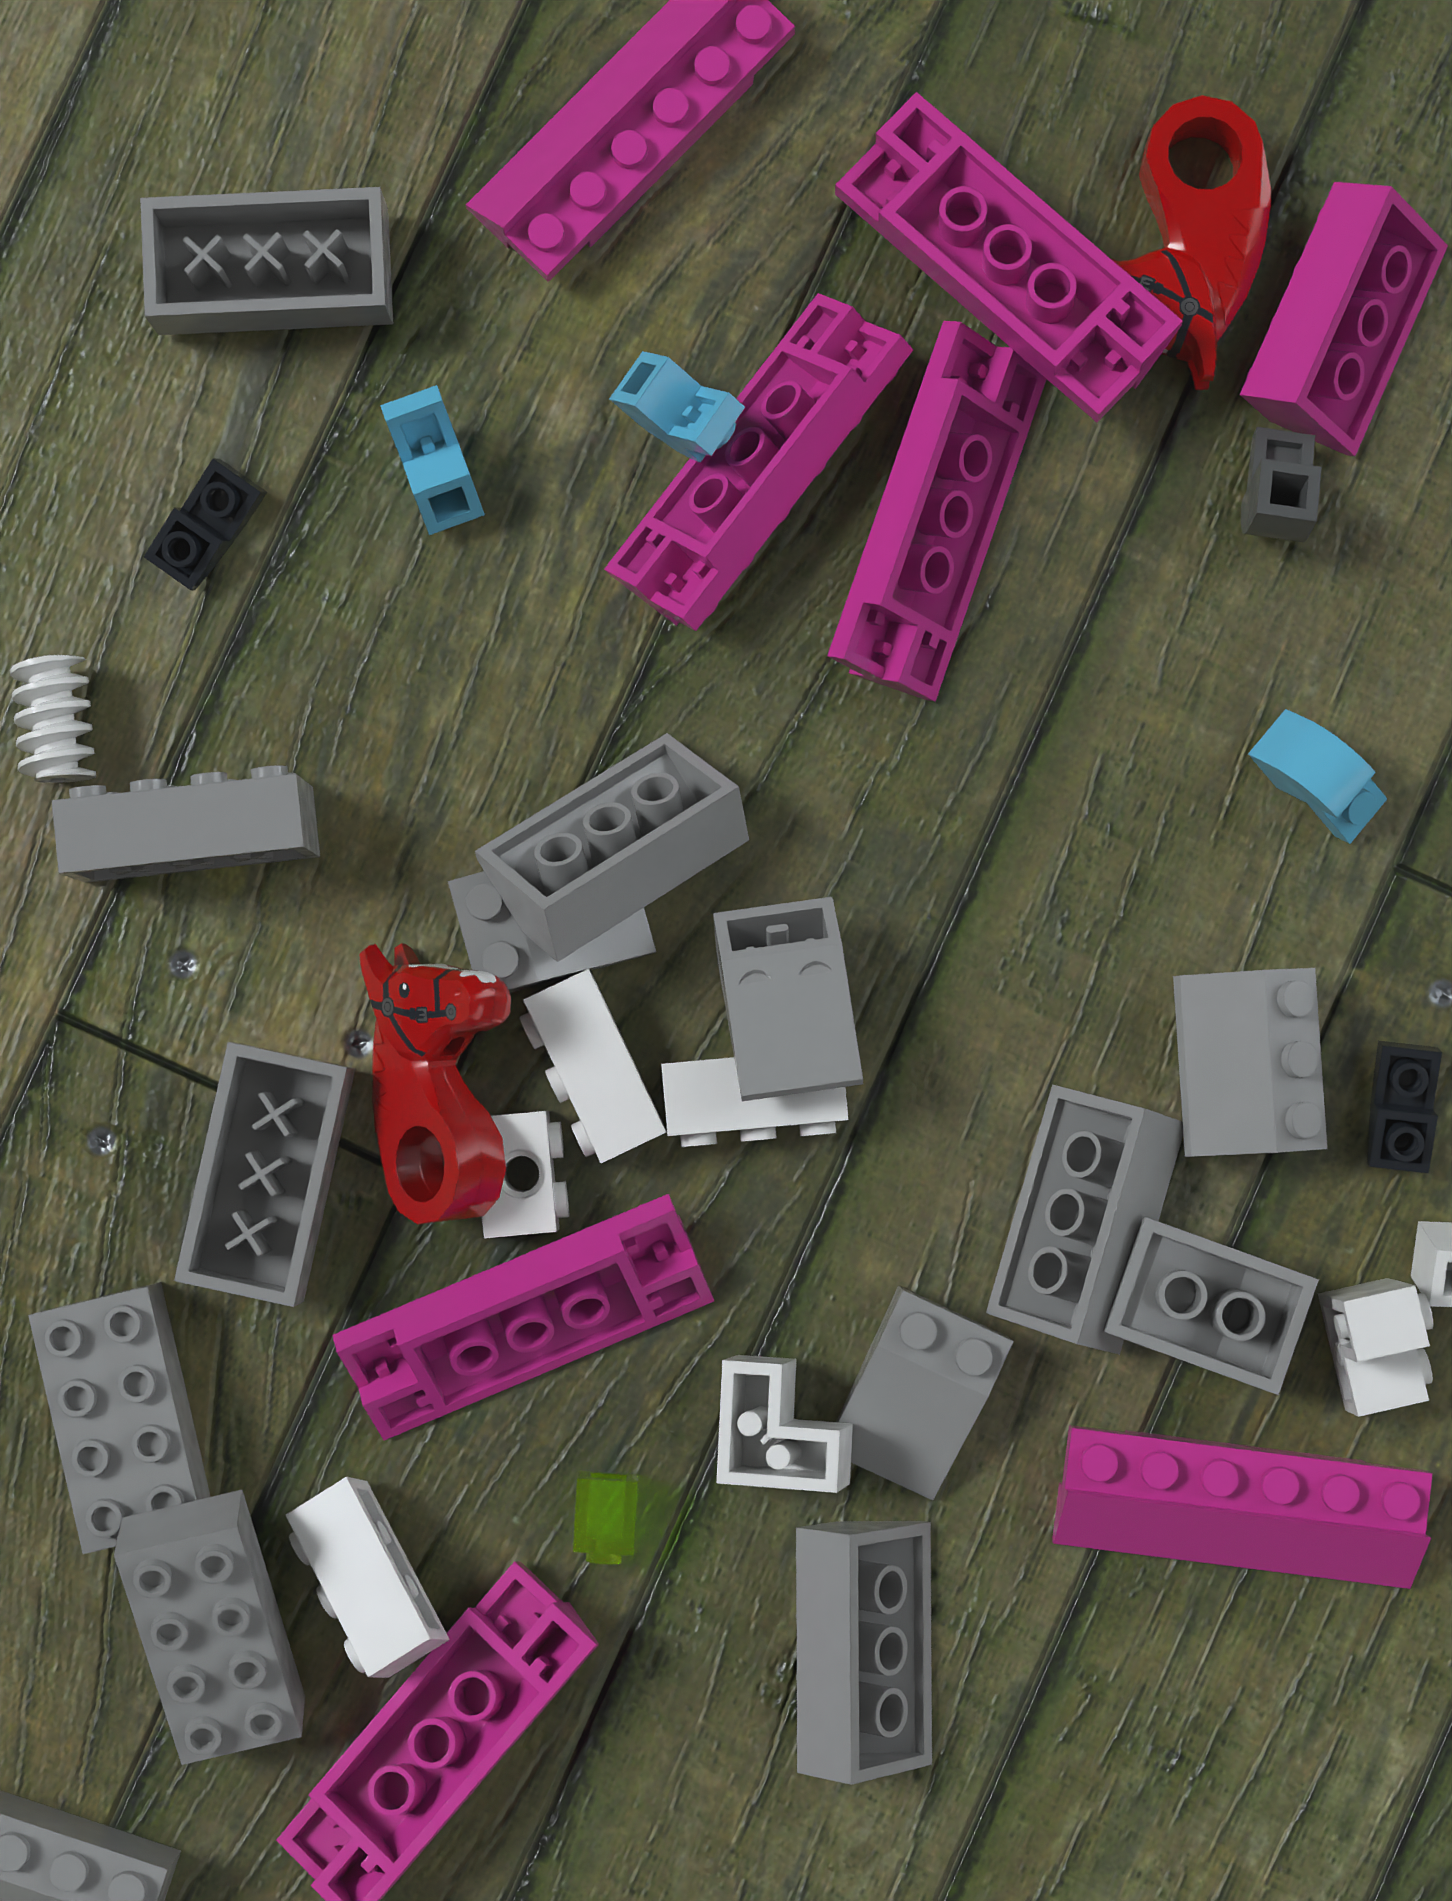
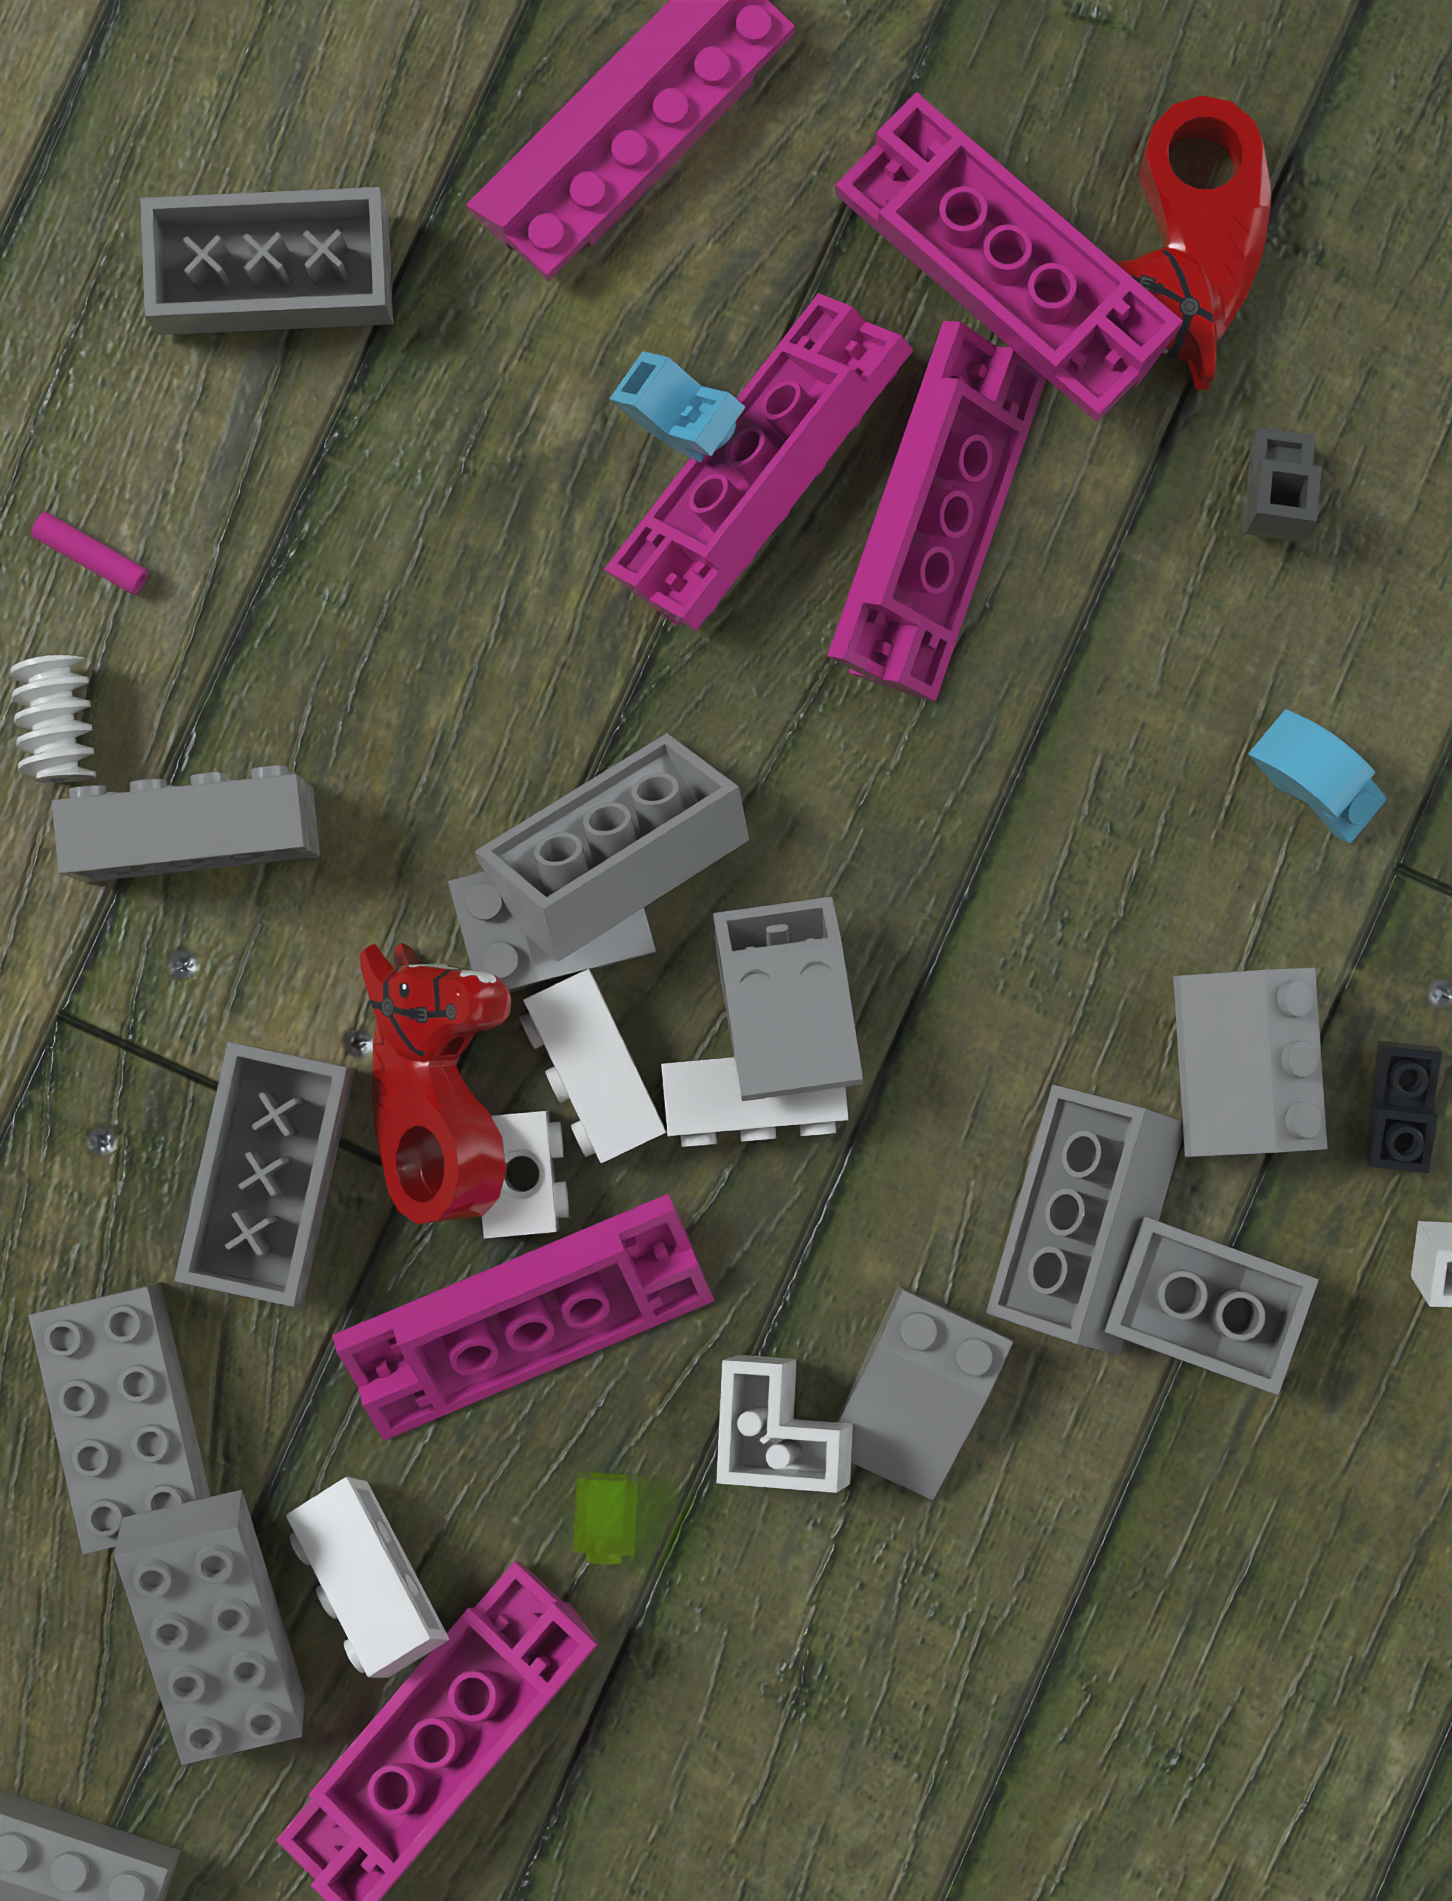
black slope [143,458,267,591] -> none
medium azure brick [380,385,485,535] -> none
light grey slope [796,1521,932,1785] -> none
dark pink slope [1052,1425,1432,1589] -> none
dark pink slope [1240,182,1448,456] -> none
white brick [1318,1278,1433,1417] -> none
none -> dark pink piece [31,511,149,595]

